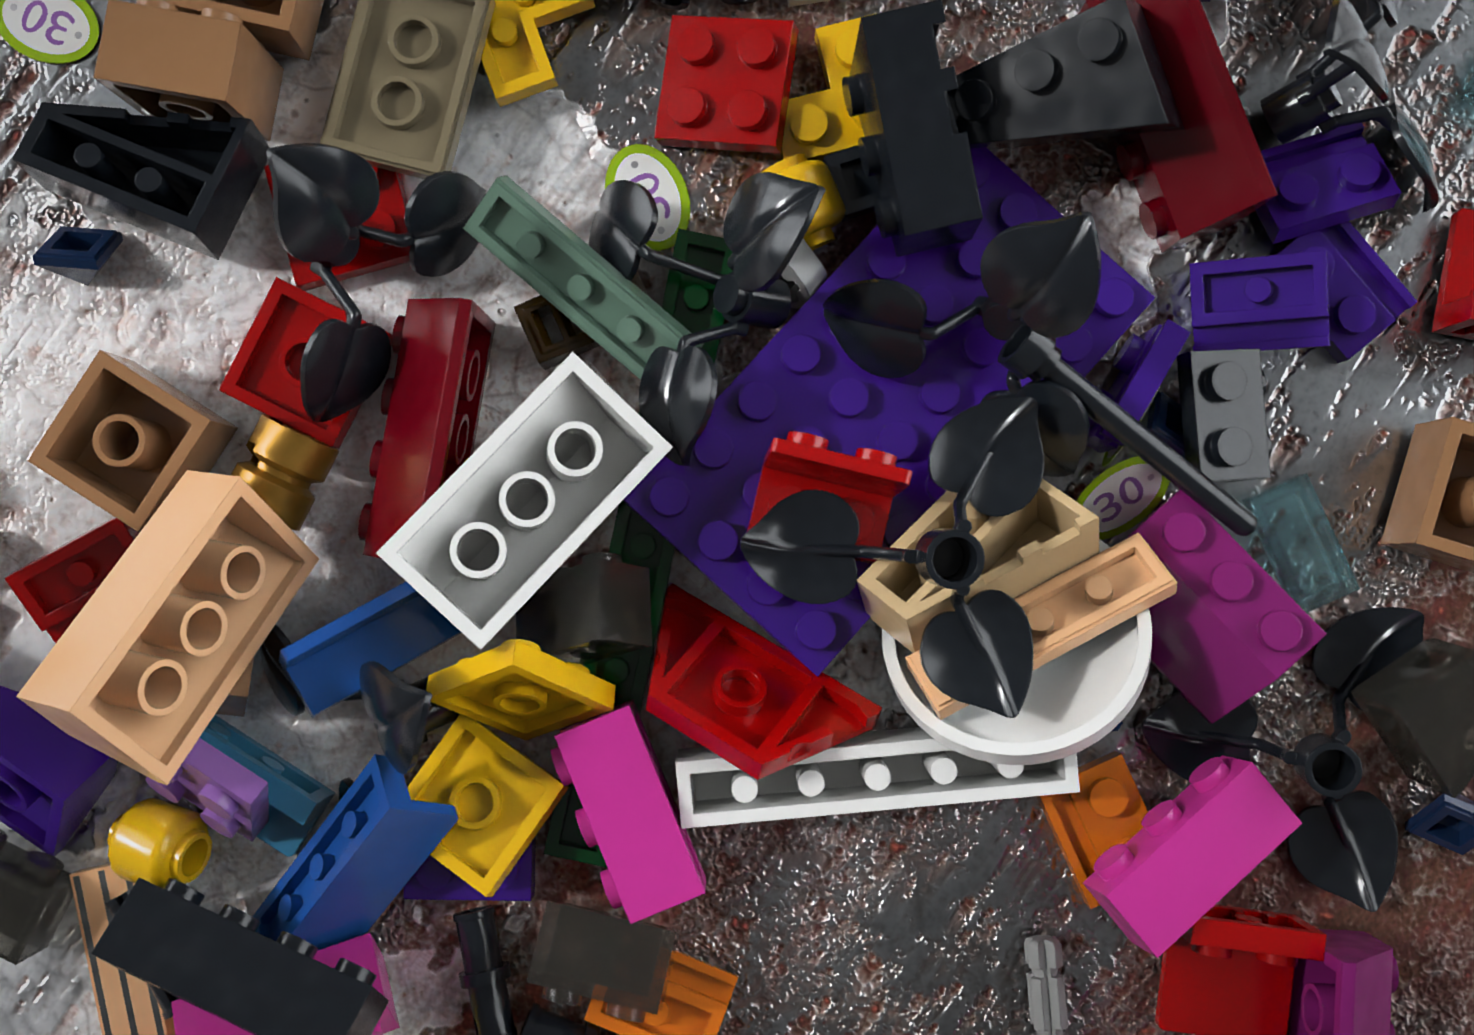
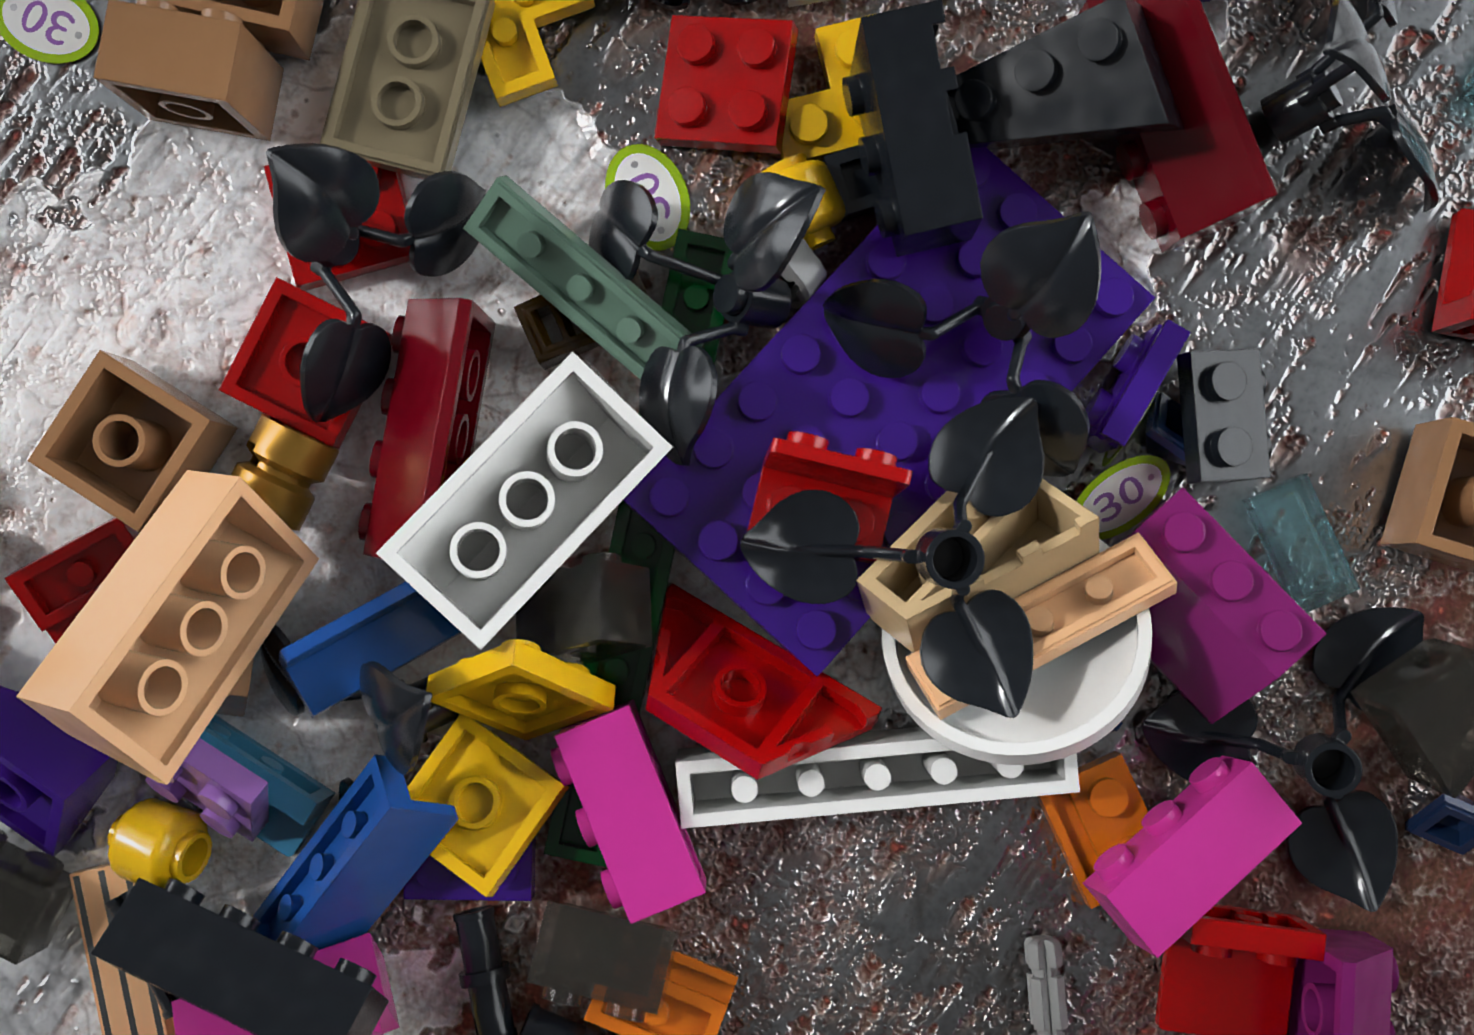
black wedge [12,102,270,260] -> none
dark blue slope [32,226,123,286] -> none
black piece [998,322,1258,536] -> none
dark purple plate [1189,250,1331,351] -> none
dark purple plate [1255,123,1402,244] -> none
dark purple plate [1274,221,1418,363] -> none

